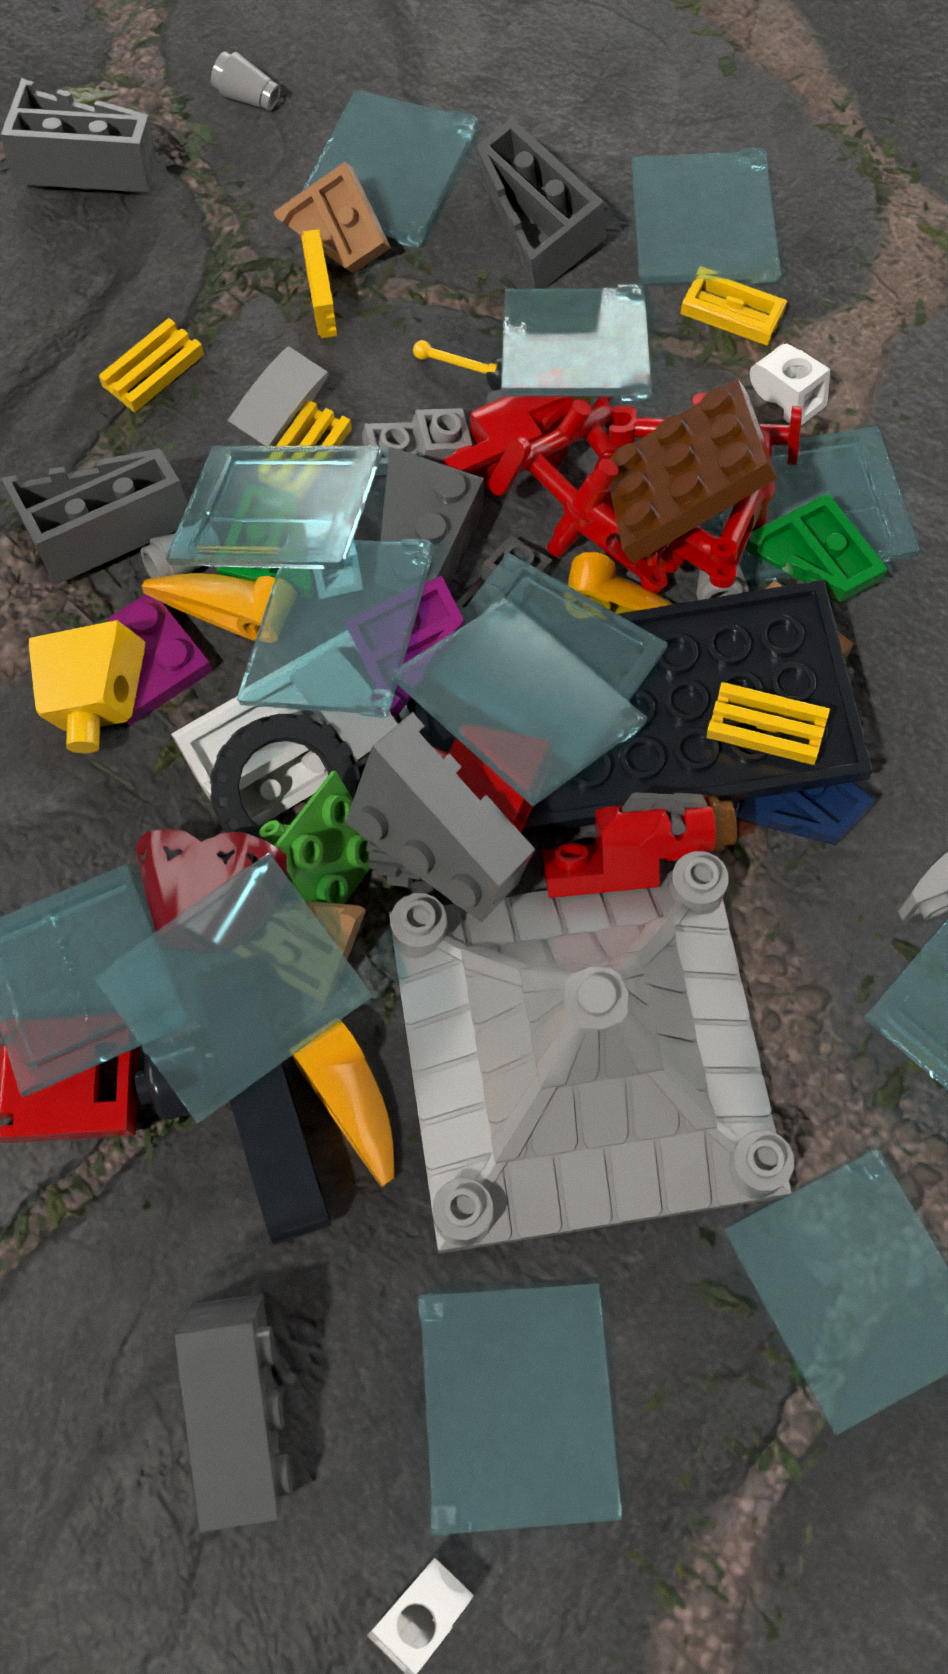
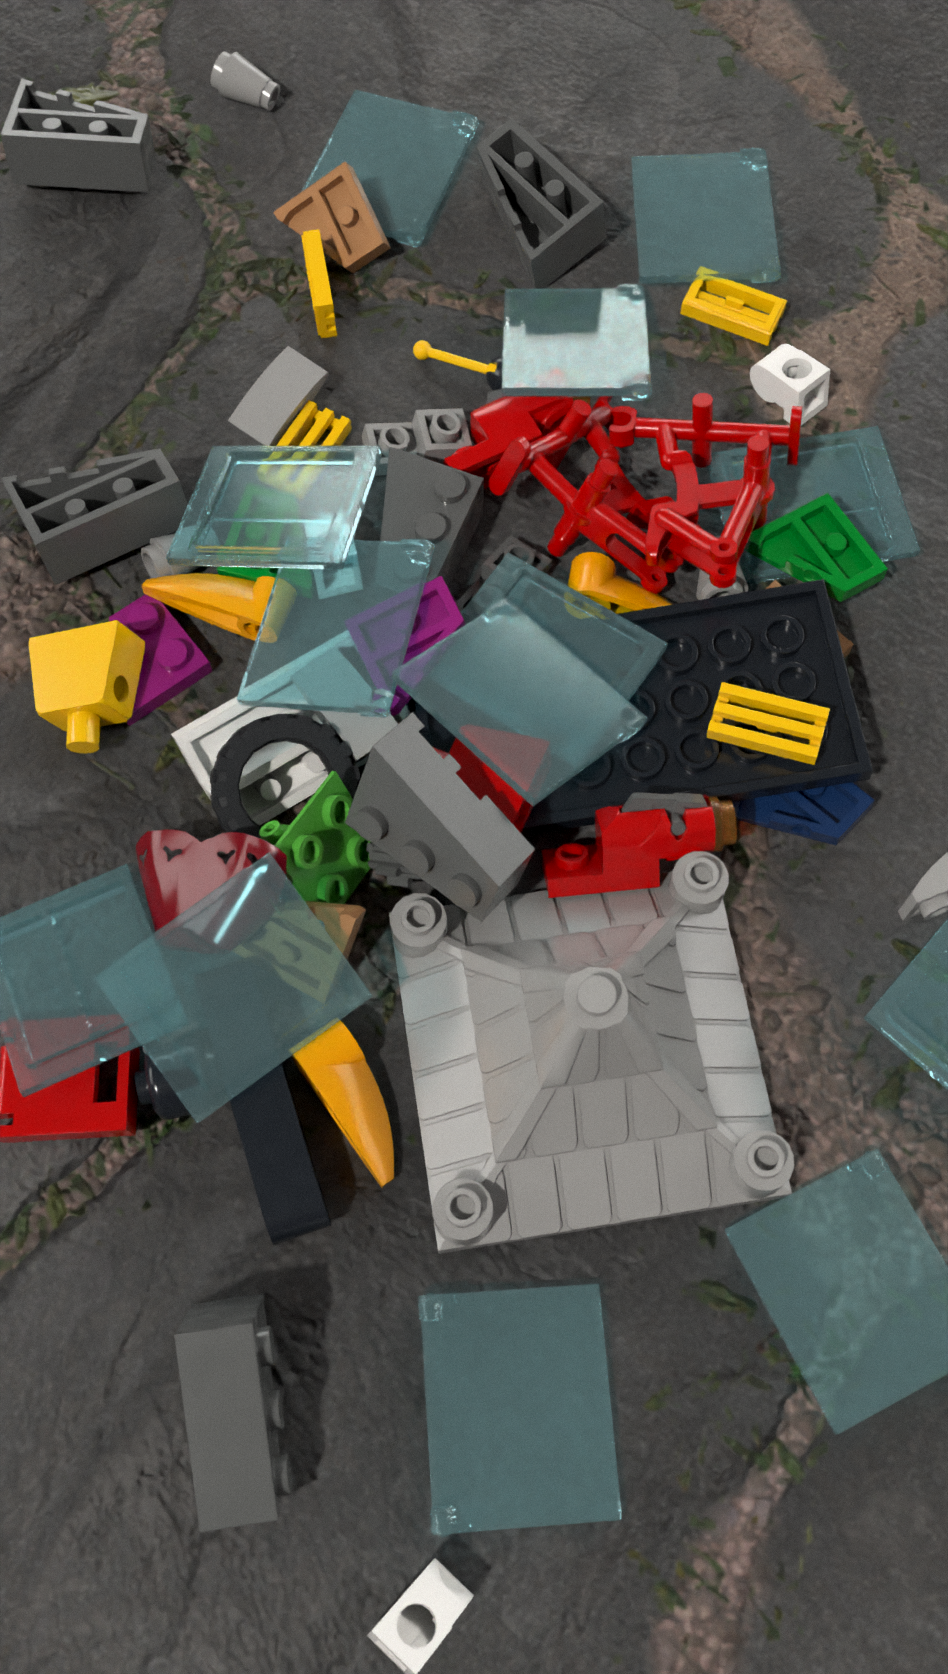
yellow tile [98,318,204,413] -> none
reddish brown plate [608,378,778,564] -> none

